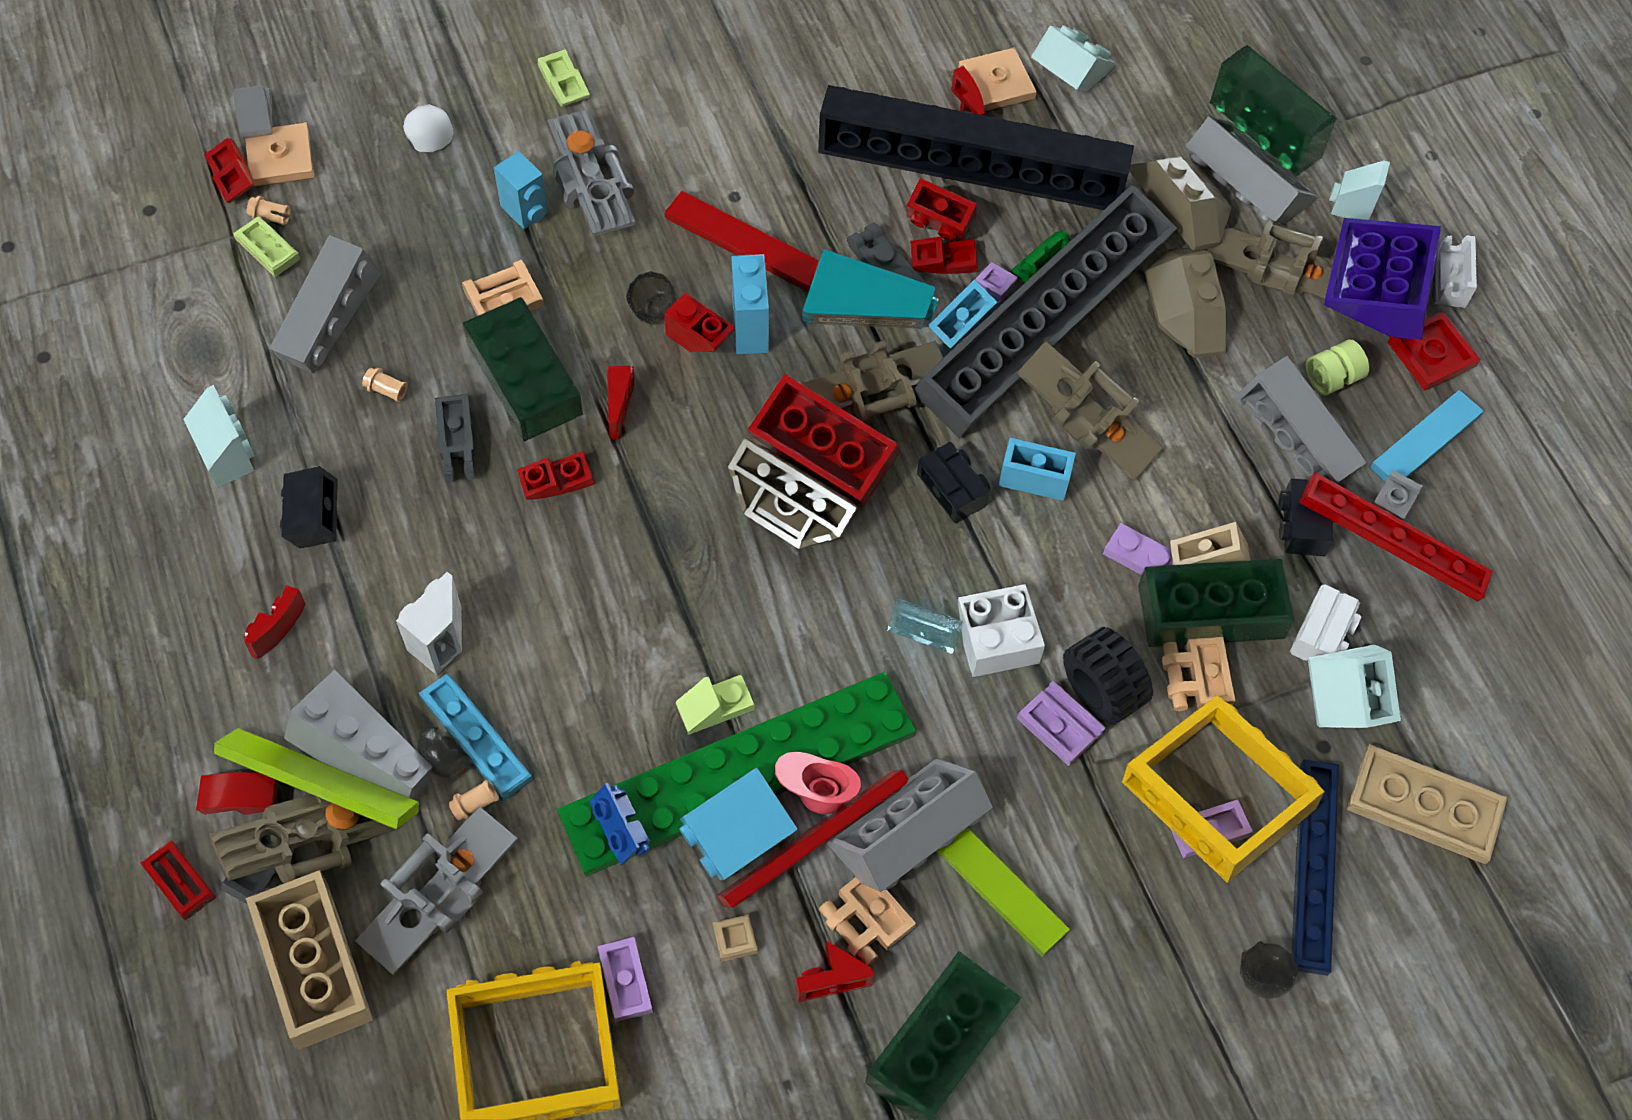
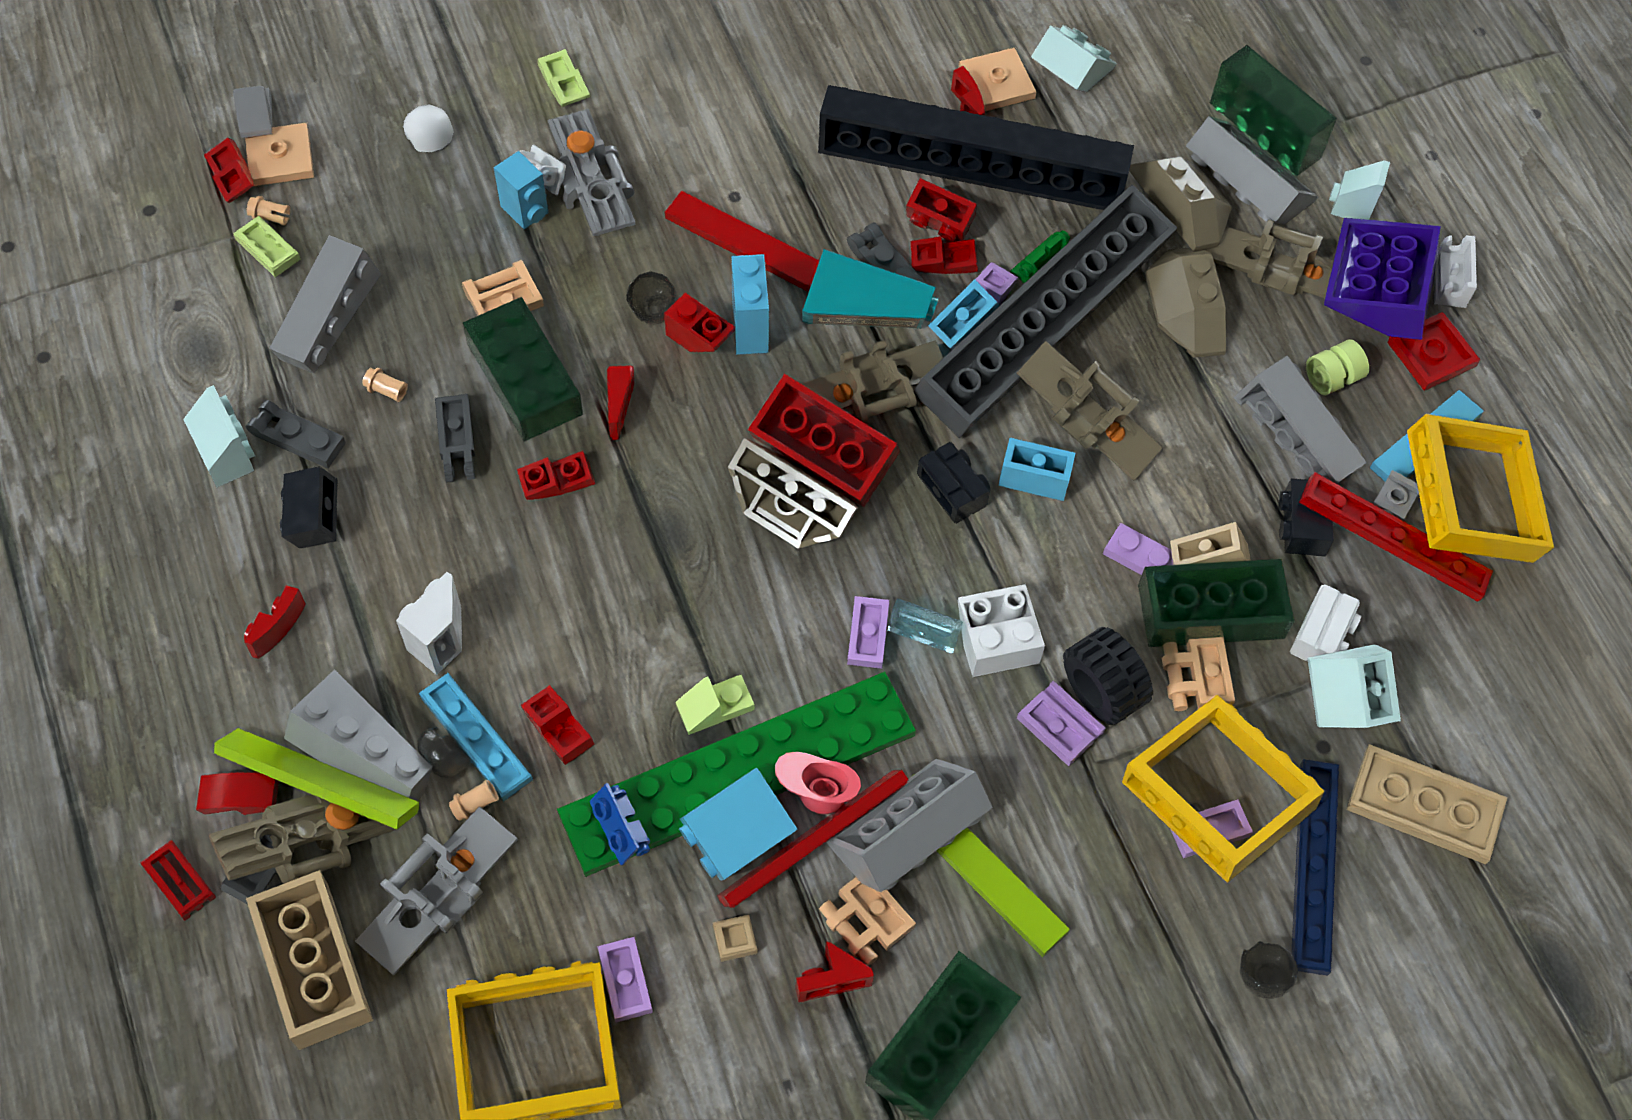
none -> dark grey plate [246,400,346,468]
none -> white hinge [514,145,566,195]
none -> red slope [521,685,595,765]
none -> lavender plate [847,596,889,669]
none -> yellow window [1407,414,1554,563]

